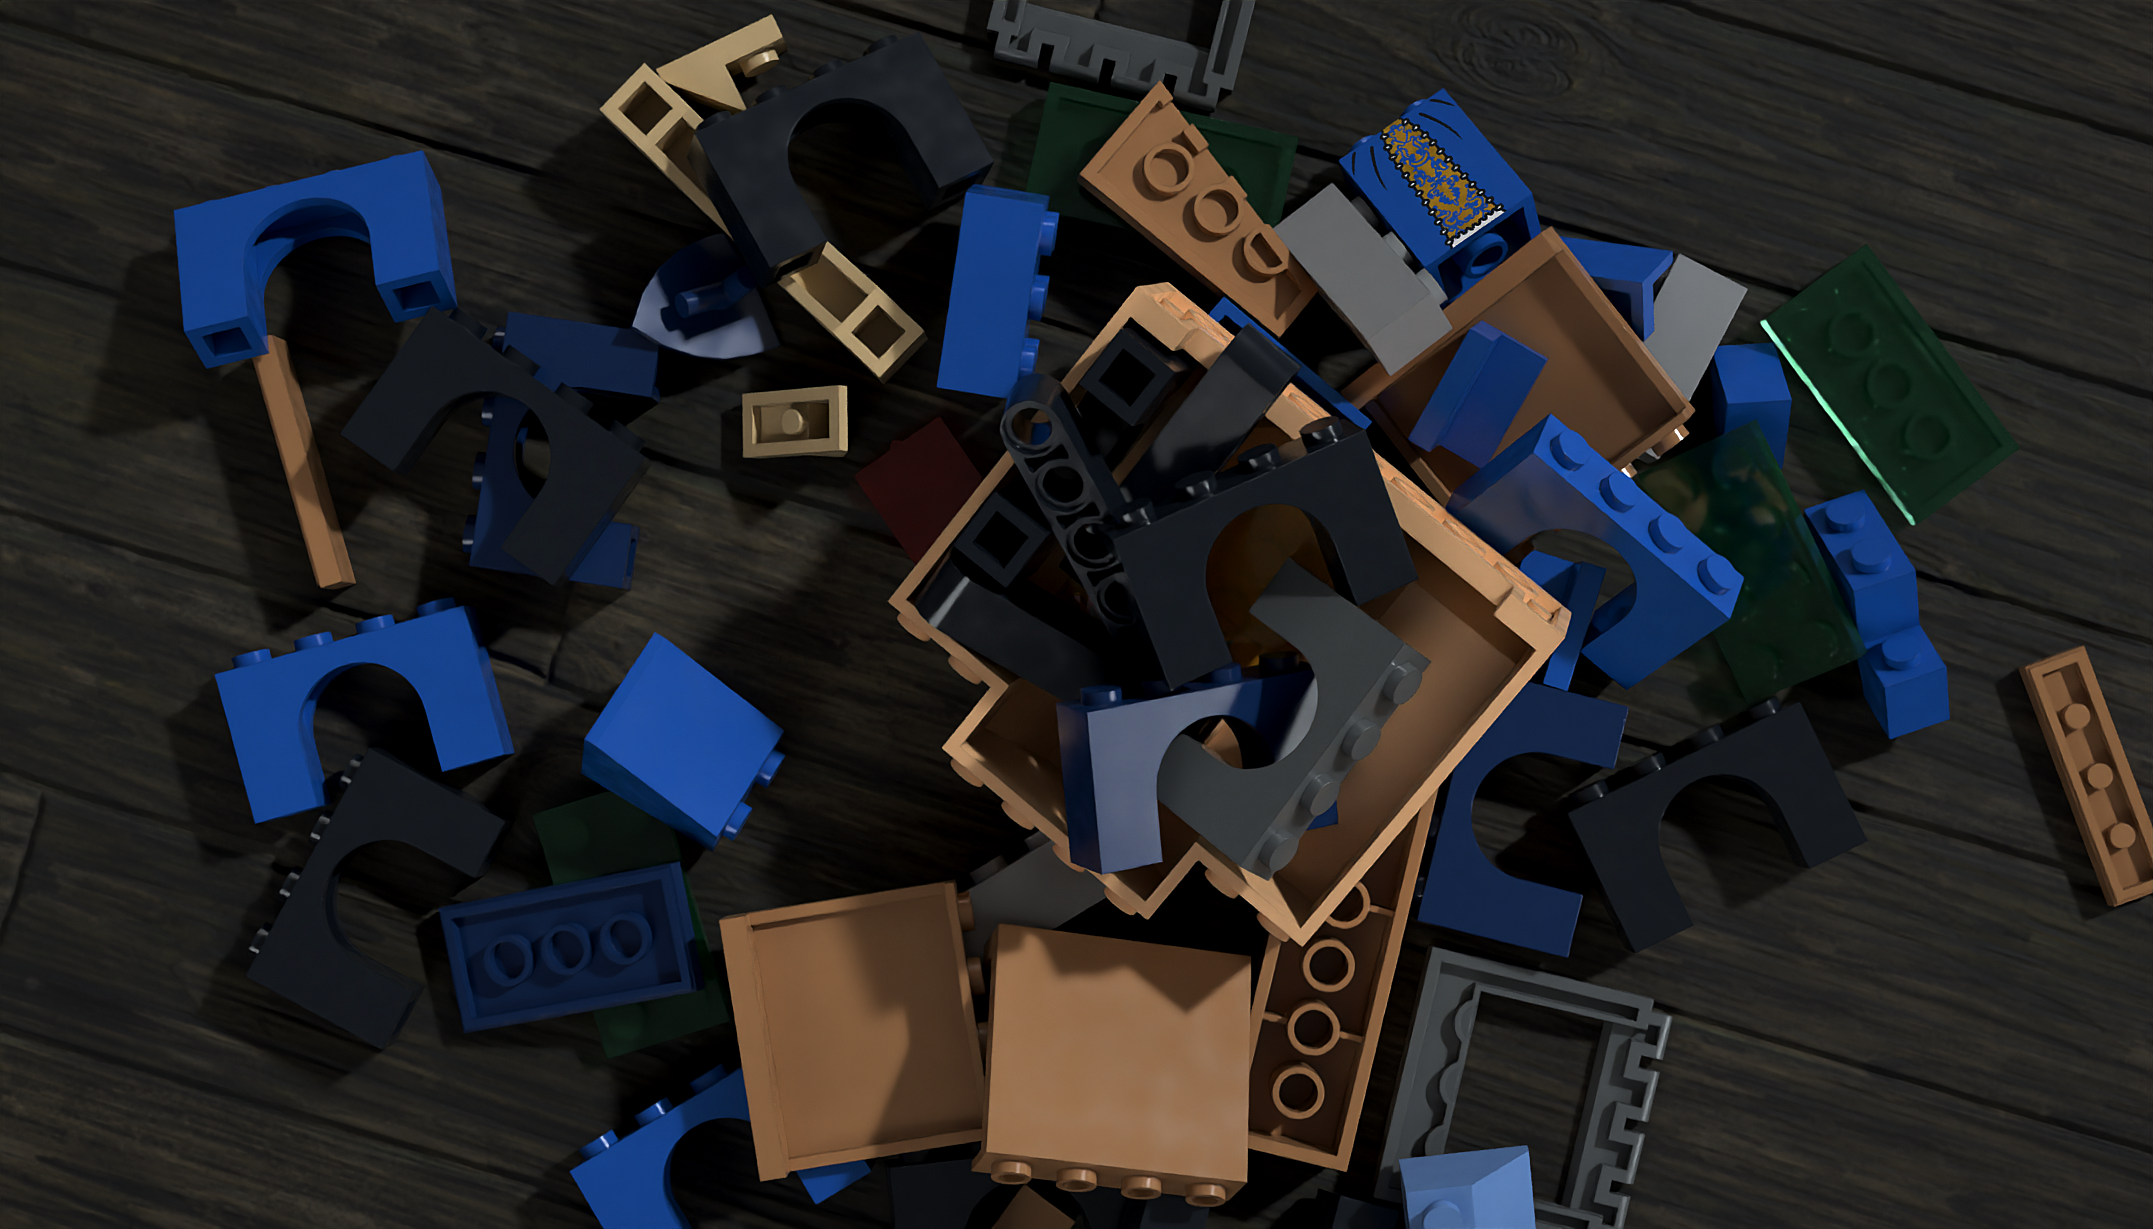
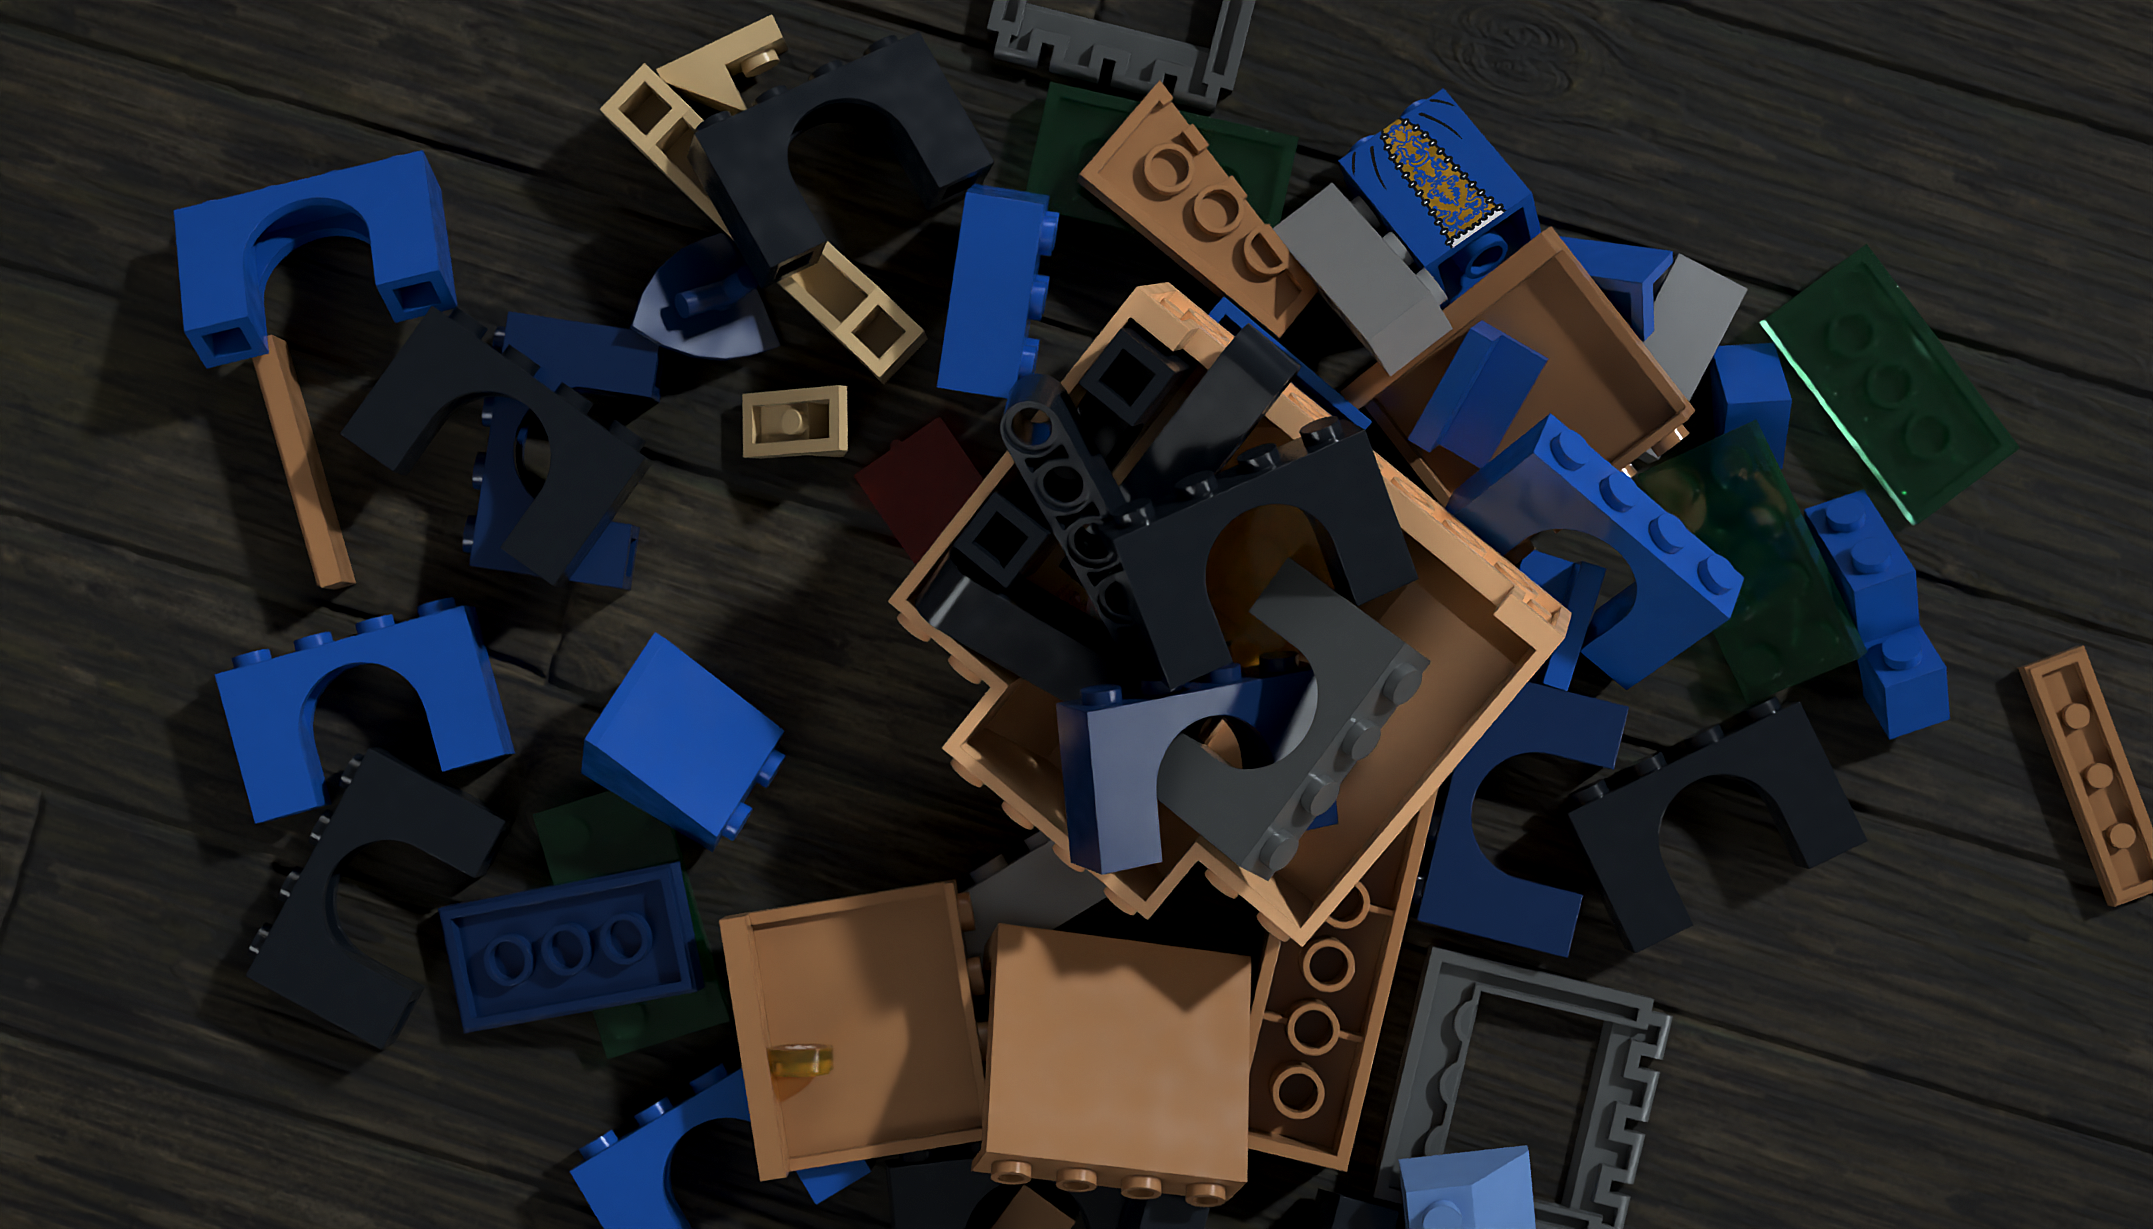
none -> clear yellow tile [768,1043,834,1077]

